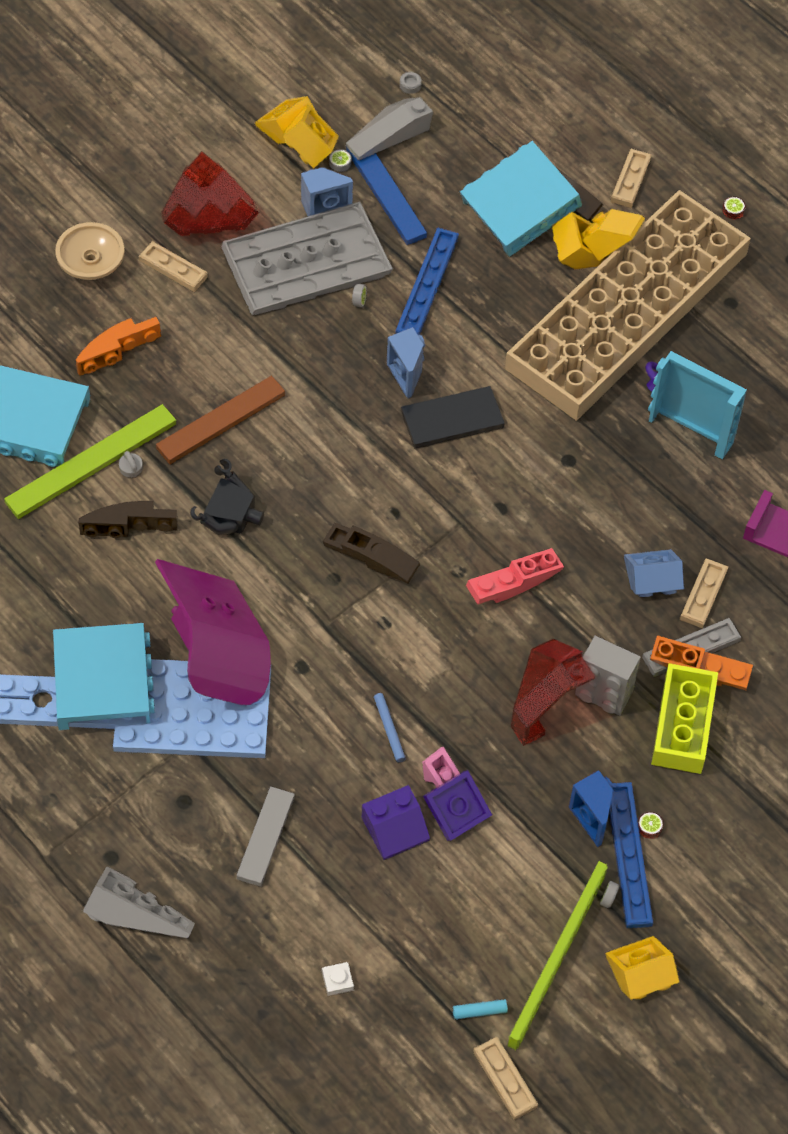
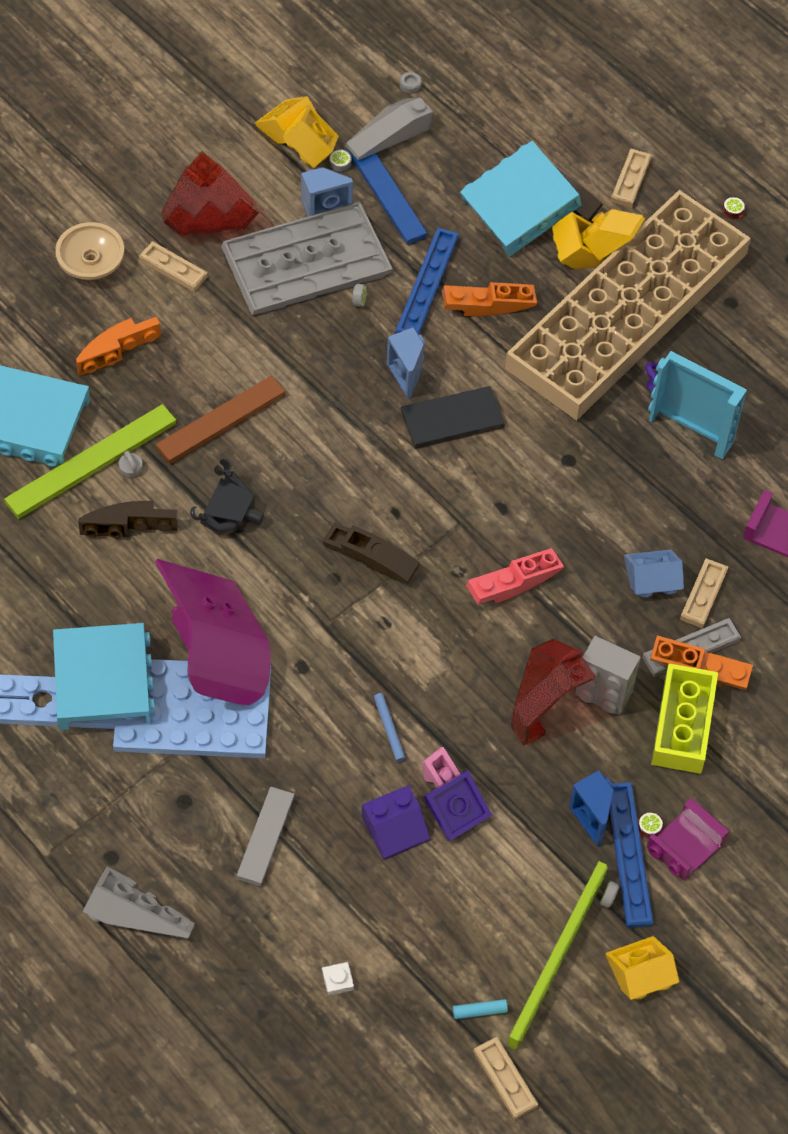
none -> orange slope [442,282,537,316]
none -> magenta panel [647,798,729,881]

